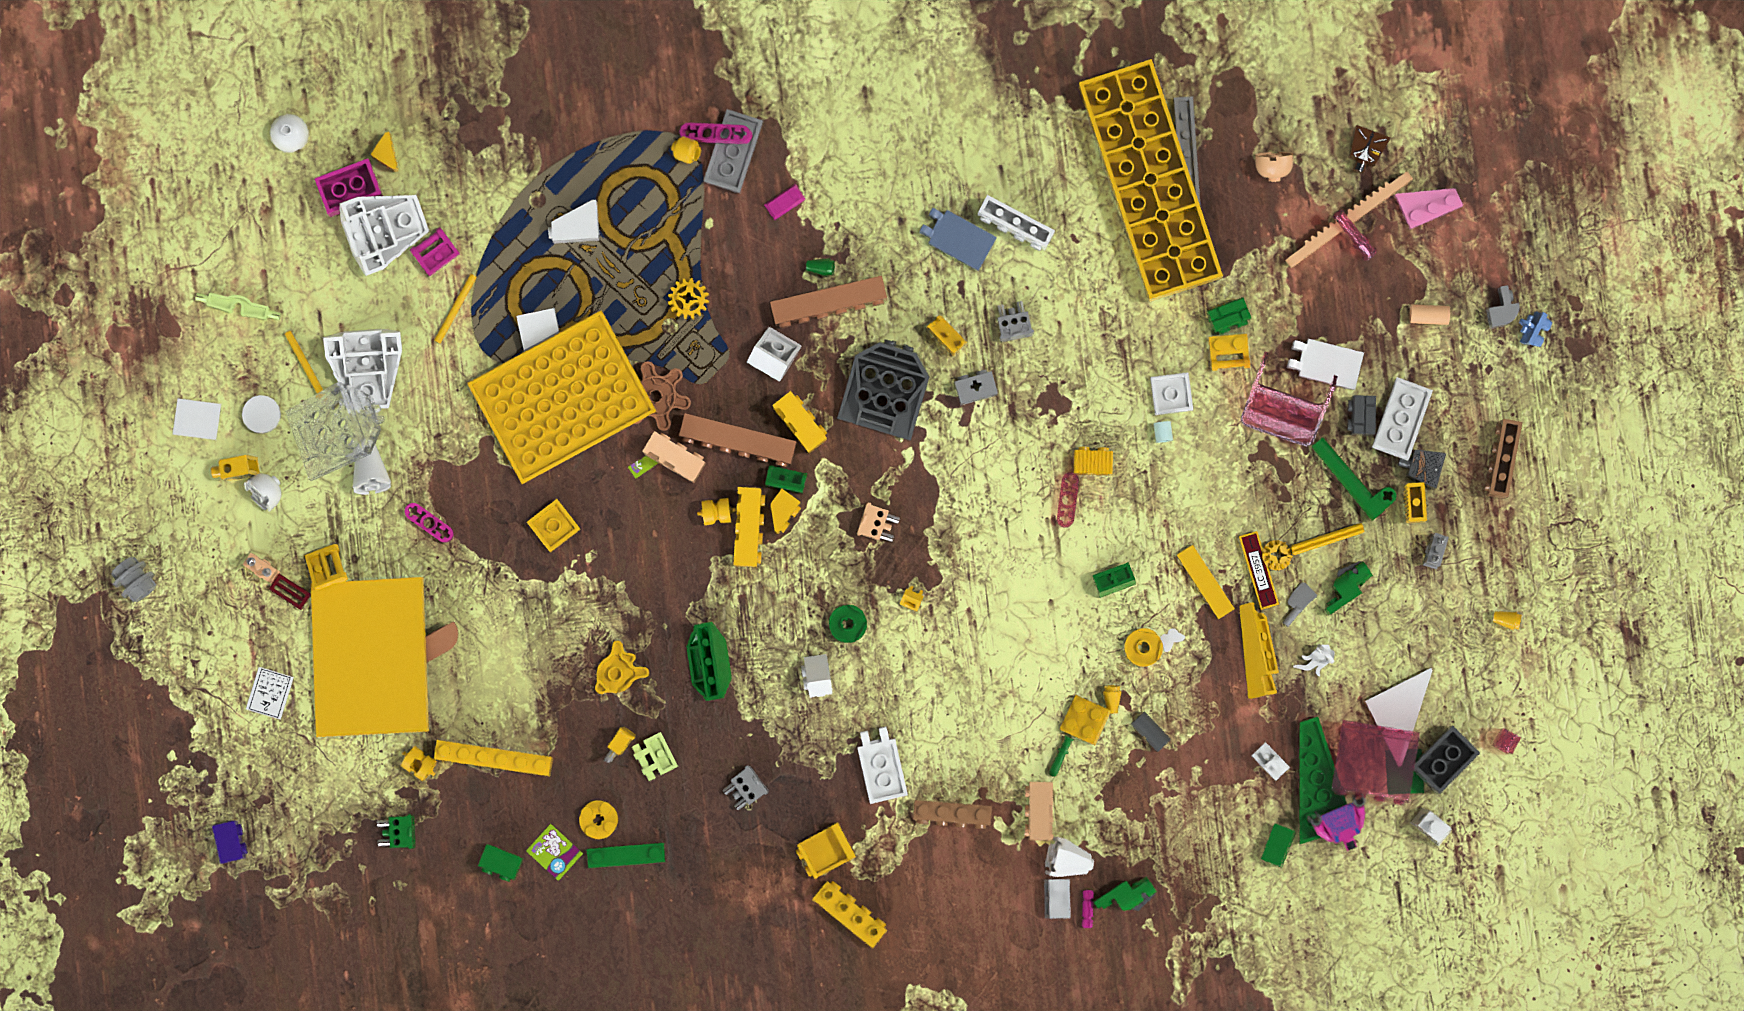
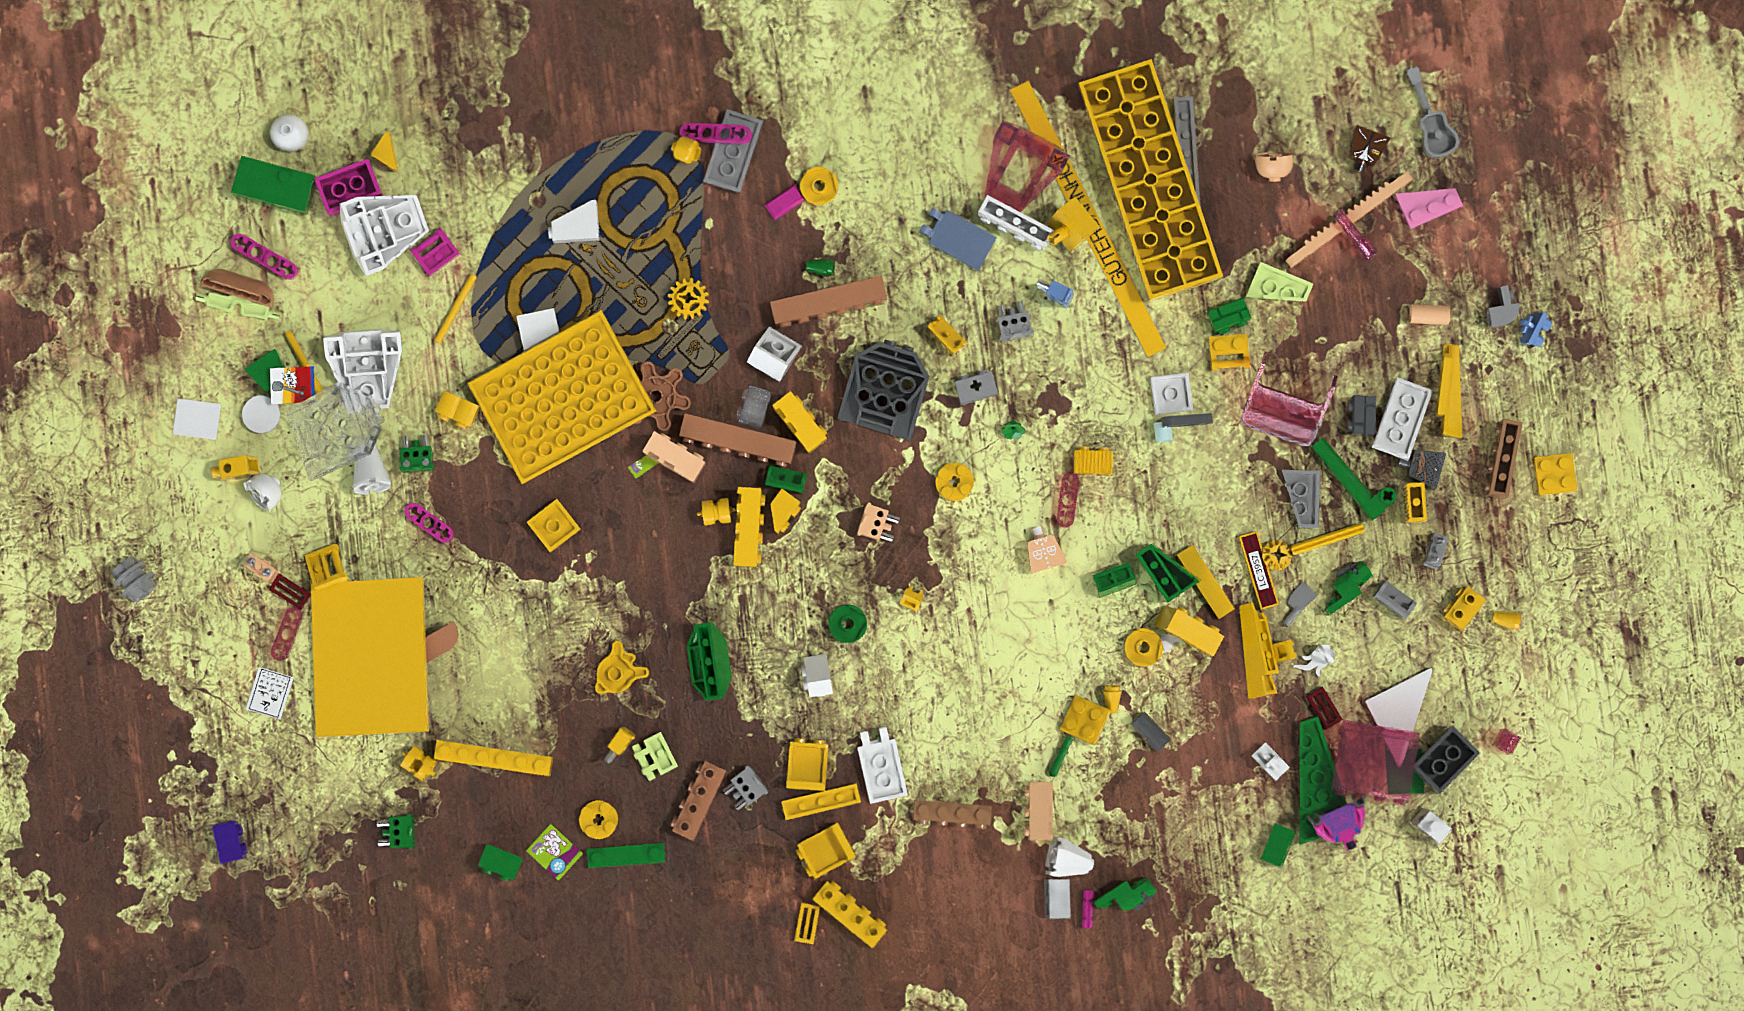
white tile [1287,339,1364,390] -> none
none -> nougat brick [199,269,275,308]
none -> green brick [231,156,317,215]
none -> dark pink beam [231,234,298,280]
none -> green torso [245,349,286,393]
none -> sticker [270,366,315,404]
none -> clear pink beam [271,607,303,661]
none -> green piece [399,434,435,473]
none -> yellow brick [435,391,480,429]
none -> nougat brick [671,761,727,841]
none -> clear brick [736,386,772,430]
none -> yellow plate [781,784,861,820]
none -> yellow panel [786,738,828,791]
none -> yellow tile [794,903,820,944]
none -> yellow plate [800,167,838,205]
none -> yellow plate [935,463,974,501]
none -> clear pink windscreen [985,120,1070,212]
none -> green plant [1001,421,1025,439]
none -> yellow sticker [1010,81,1166,357]
none -> light nougat torso [1027,526,1067,574]
none -> medium blue piece [1037,279,1074,308]
none -> yellow brick [1047,197,1099,252]
none -> green wedge [1135,543,1201,602]
none -> yellow wedge [1153,605,1224,656]
none -> dark grey beam [1161,413,1213,428]
none -> yellowish green wing [1246,262,1313,301]
none -> yellow tile [1272,640,1297,663]
none -> light grey wing [1282,470,1321,529]
none -> dark red tile [1306,687,1343,729]
none -> light grey hinge [1373,580,1417,620]
none -> light grey piece [1406,67,1459,158]
none -> yellow wedge [1435,343,1463,438]
none -> yellow brick [1443,586,1486,631]
none -> yellow plate [1533,453,1578,496]

